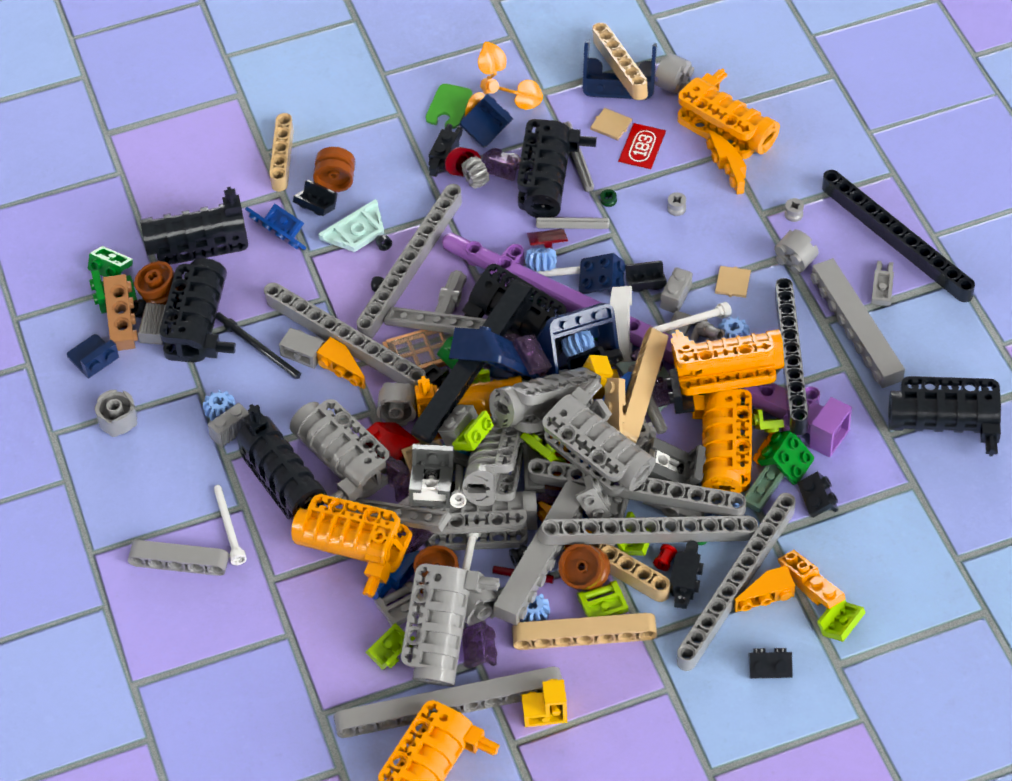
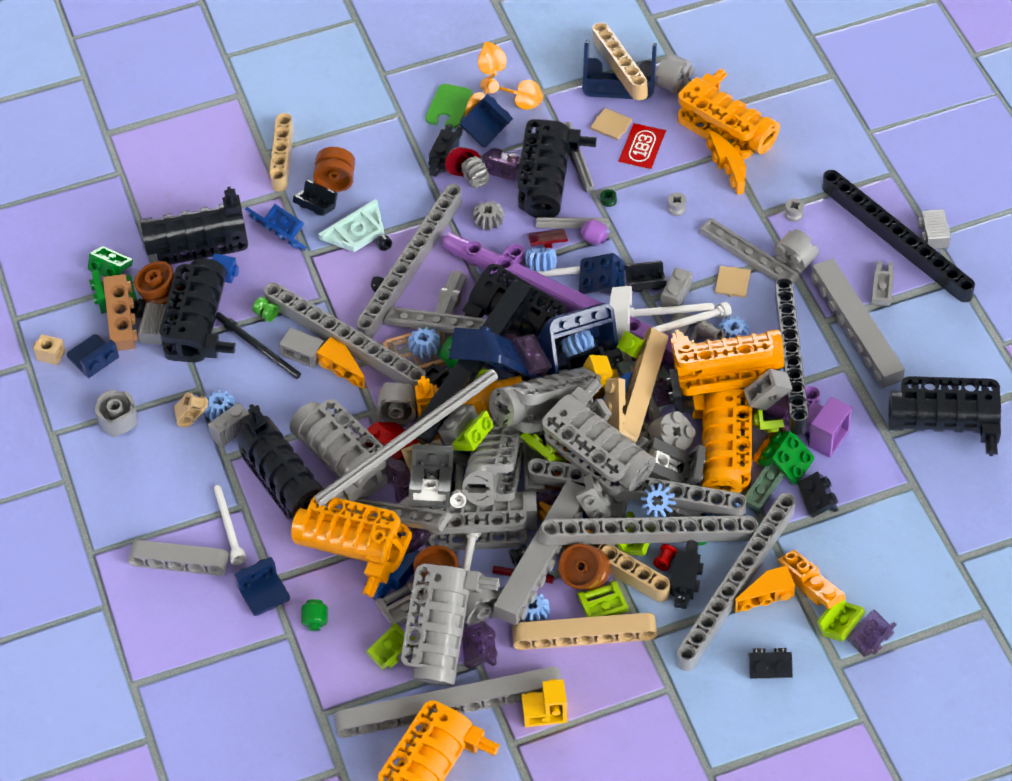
none -> tan brick [33,334,66,365]
none -> tan piece [174,392,208,427]
none -> blue brick [212,253,239,284]
none -> dark blue bracket [234,557,290,616]
none -> bright green wheel [252,297,279,322]
none -> green head [301,599,328,631]
none -> light grey axle [314,369,498,506]
none -> light blue gear [408,327,441,359]
none -> light grey gear [473,200,504,231]
none -> medium lavender head [580,219,609,246]
none -> lime bracket [616,330,646,358]
none -> white piece [630,303,714,318]
none -> light blue gear [641,483,676,517]
none -> light grey brick [647,411,696,450]
none -> light grey tile [699,218,799,283]
none -> light grey brick [744,369,792,410]
none -> clear purple bracket [847,609,897,657]
none -> brick [917,209,951,249]

